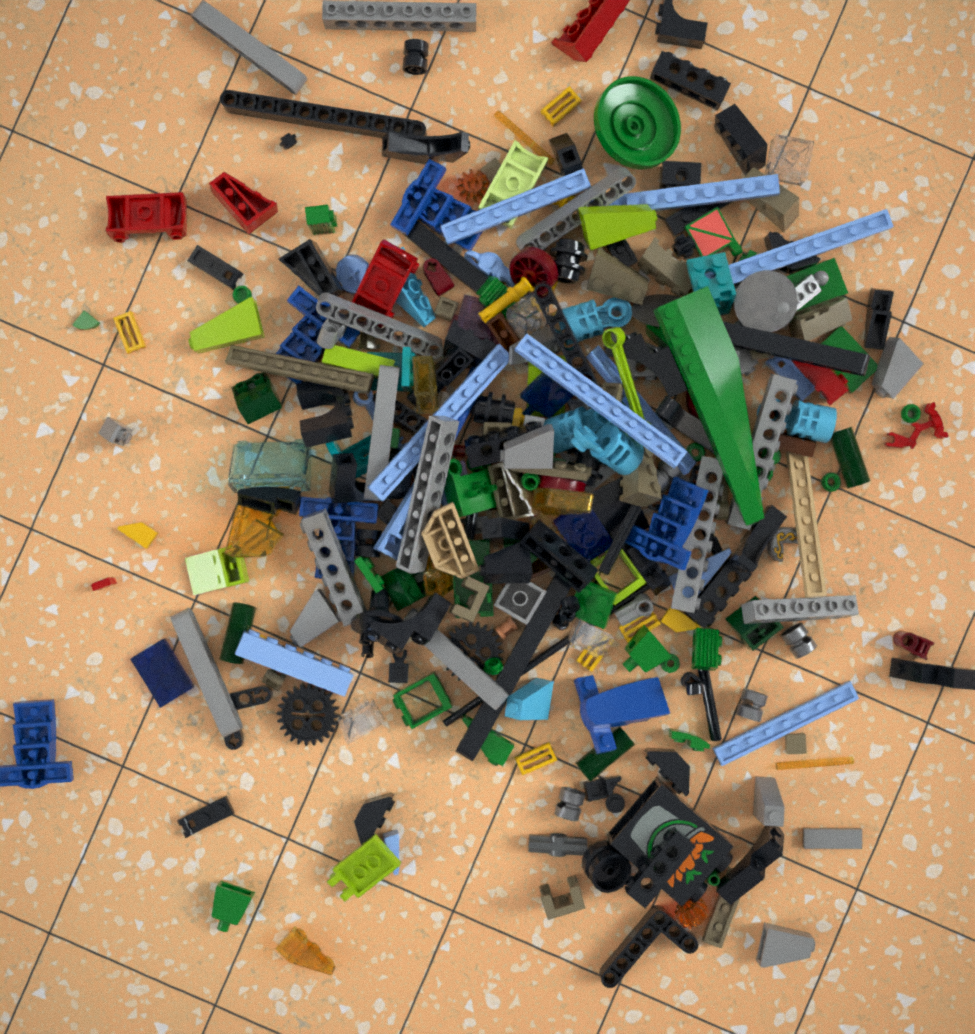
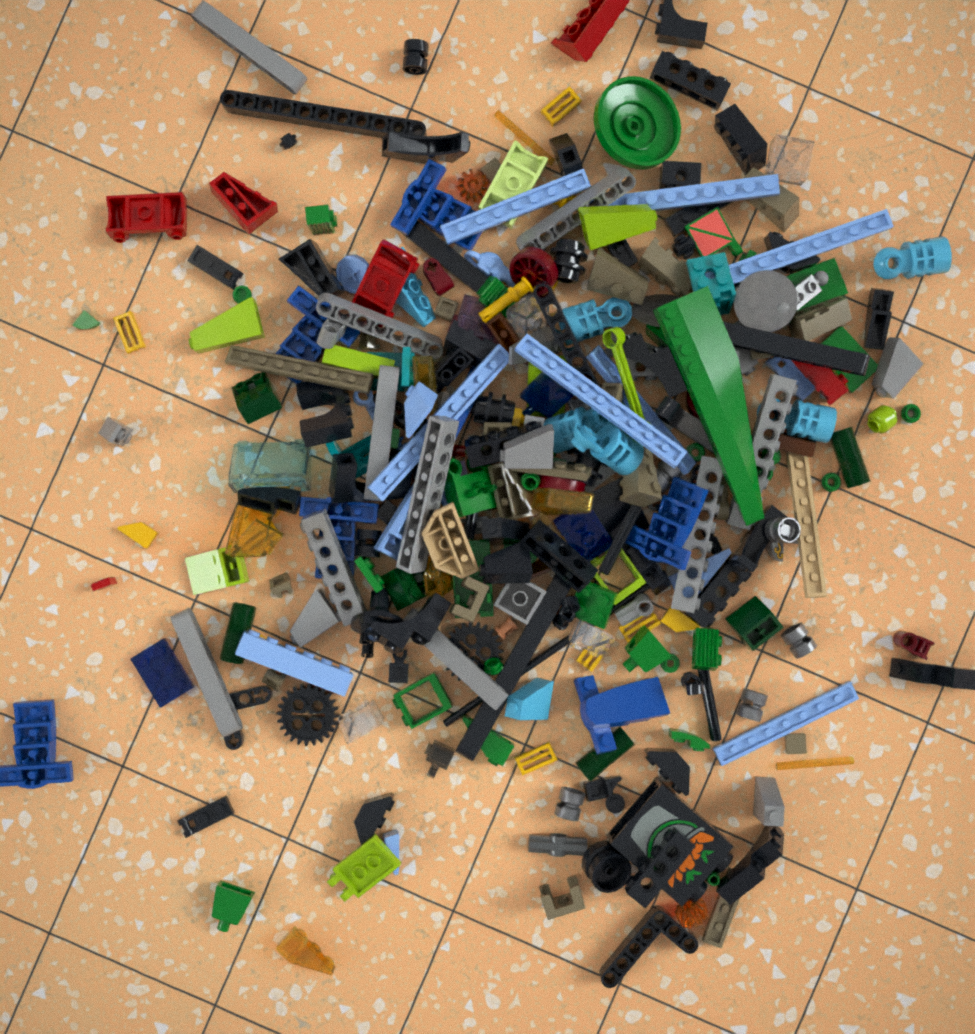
light grey brick [322,0,476,32] -> none
light grey brick [741,595,859,624] -> none
light grey slope [756,922,815,968] -> none
light grey tile [803,828,862,849] -> none
red piece [884,402,949,449] -> none
none -> dark tan tile [269,572,292,598]
none -> light blue slope [404,381,438,438]
none -> clear smoke brick [424,740,455,779]
none -> flat silver wheel [765,517,801,543]
none -> lime head [867,405,897,434]
none -> medium azure cylinder [873,236,952,279]

